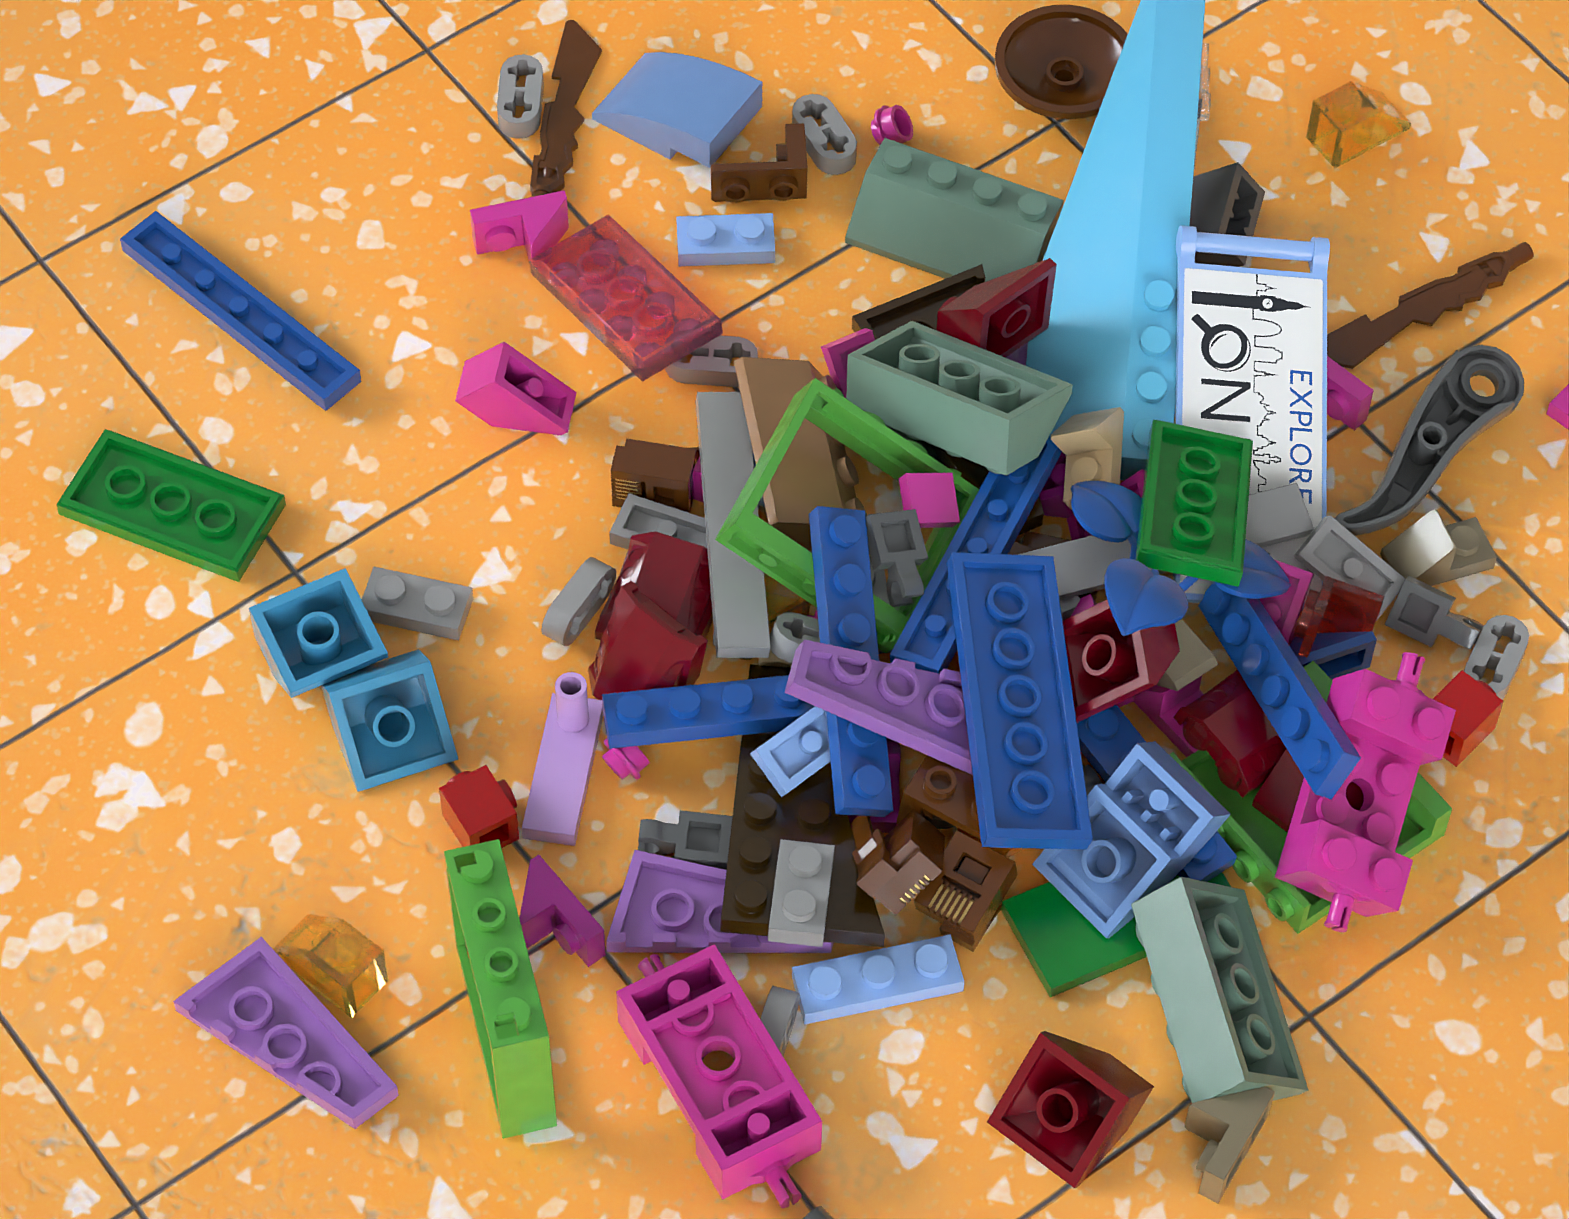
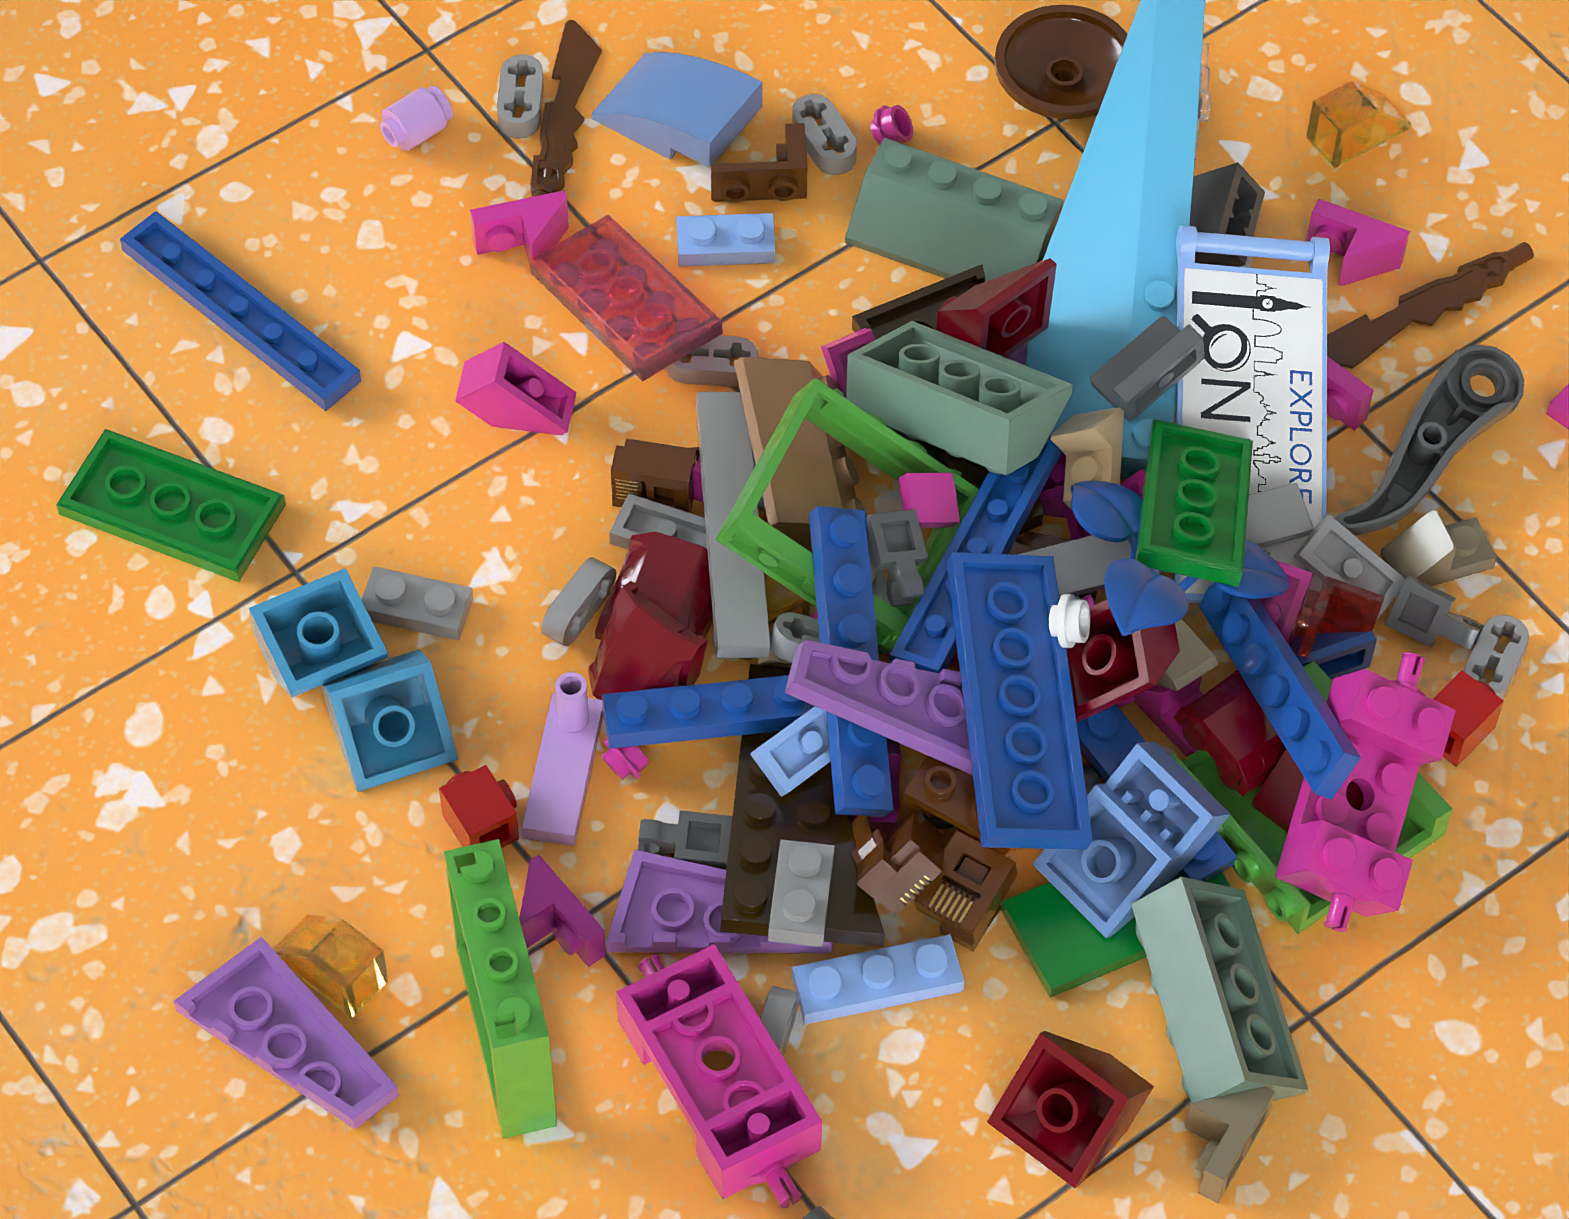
none -> lavender brick [380,86,453,151]
none -> white plate [1049,594,1090,648]
none -> dark grey panel [1090,316,1205,423]
none -> dark pink slope [1306,199,1410,286]

